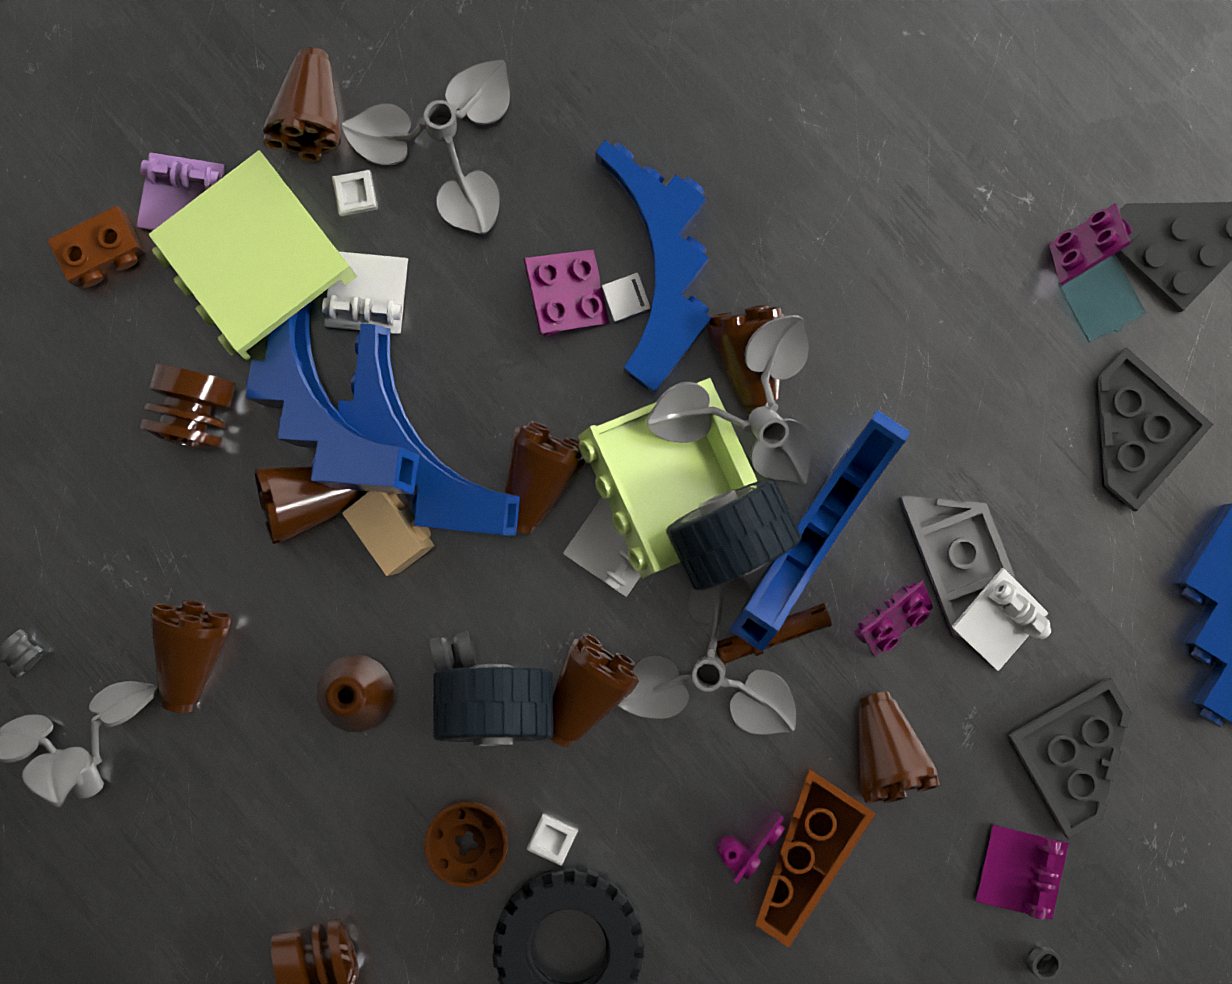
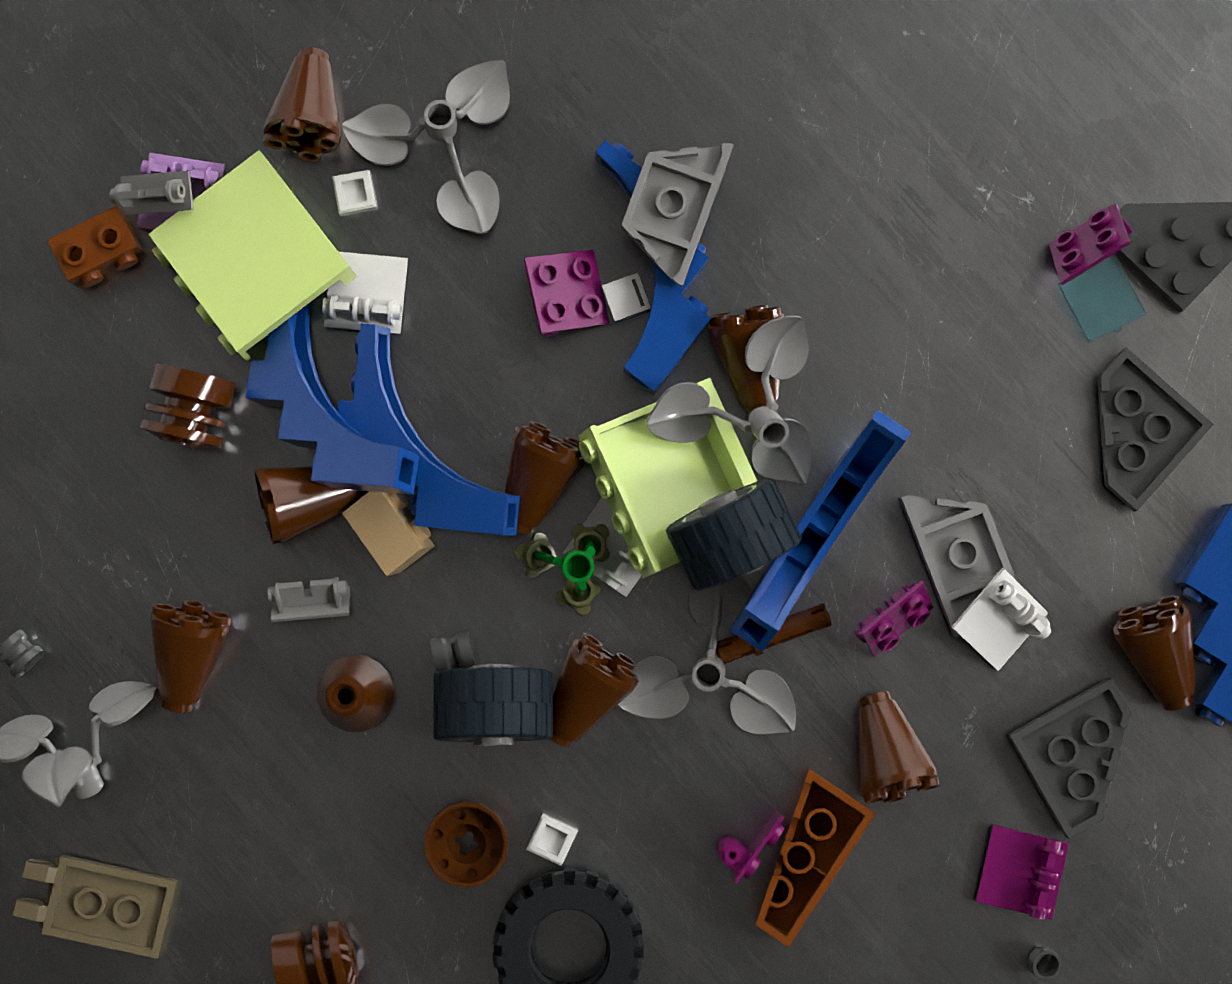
none -> dark tan tile [13,855,178,959]
none -> light grey hinge [109,171,194,215]
none -> light grey hinge [268,577,350,622]
none -> olive plant [514,524,610,616]
none -> light grey wing [621,143,734,288]
none -> reddish brown cone [1112,595,1195,711]

